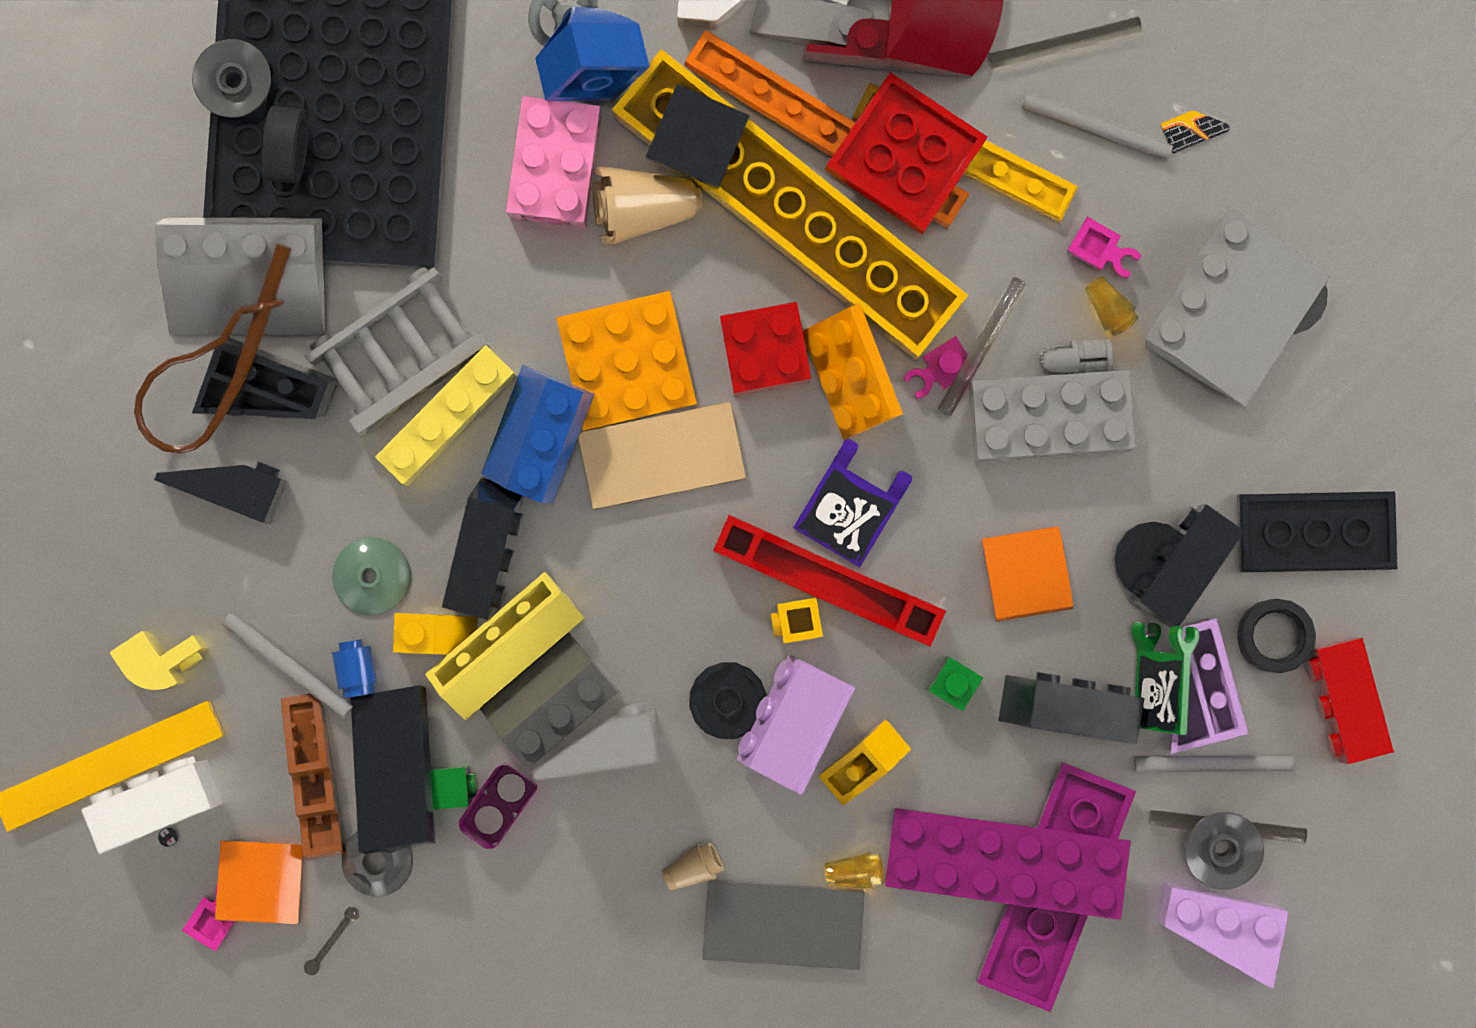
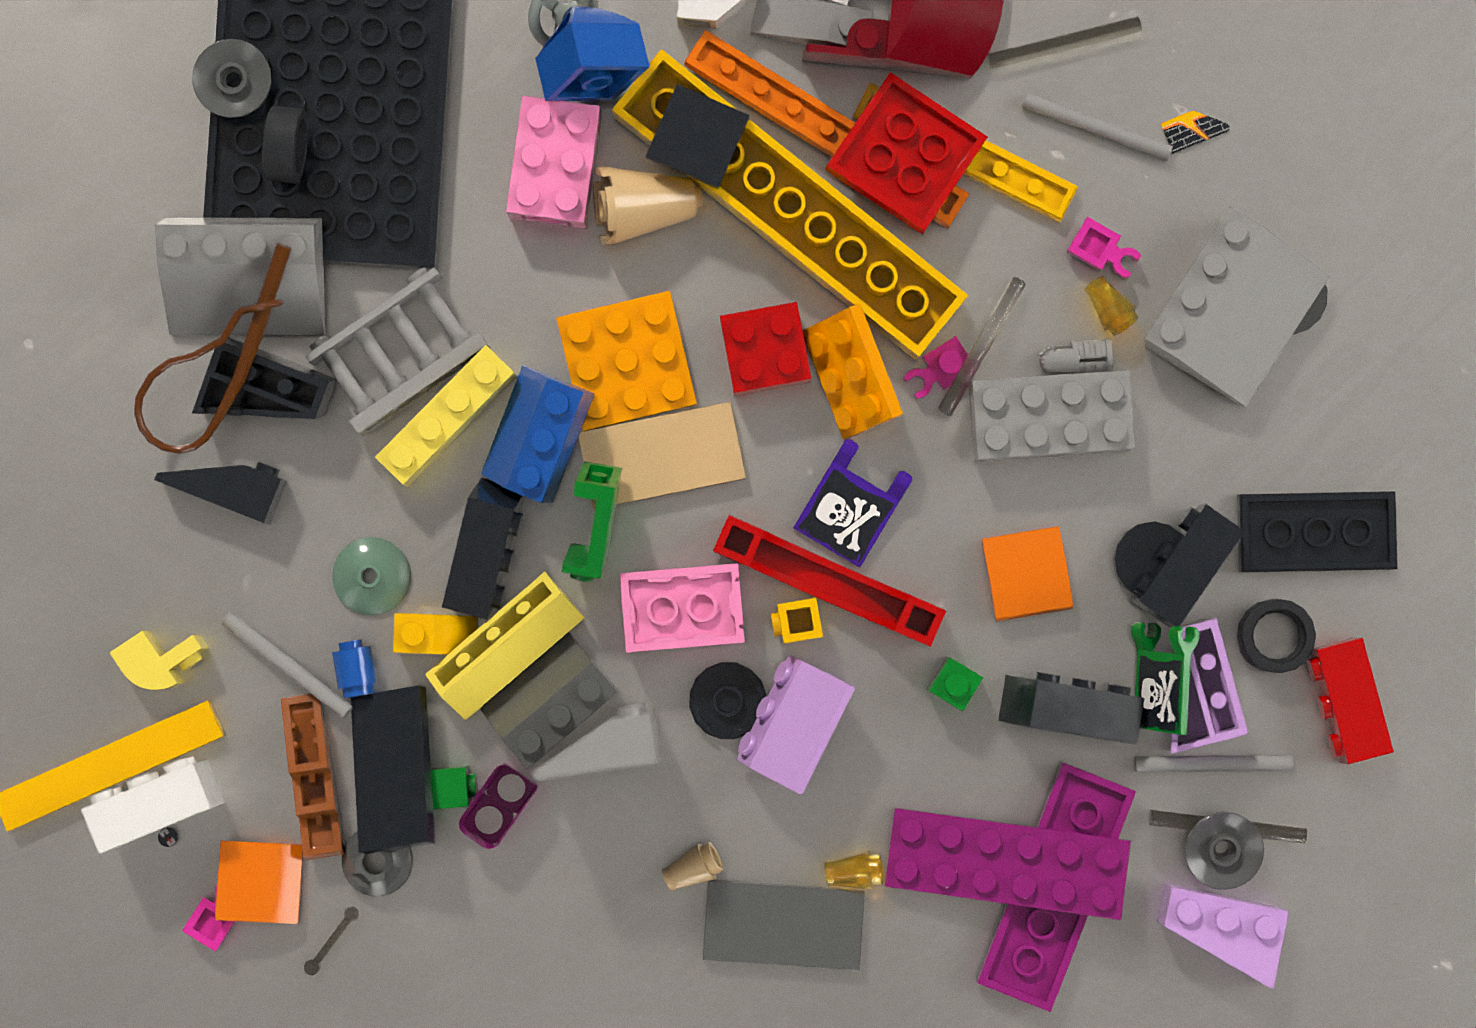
yellow slope [818,719,911,806] -> none
none -> green panel [562,461,622,581]
none -> bright pink piece [620,563,745,652]

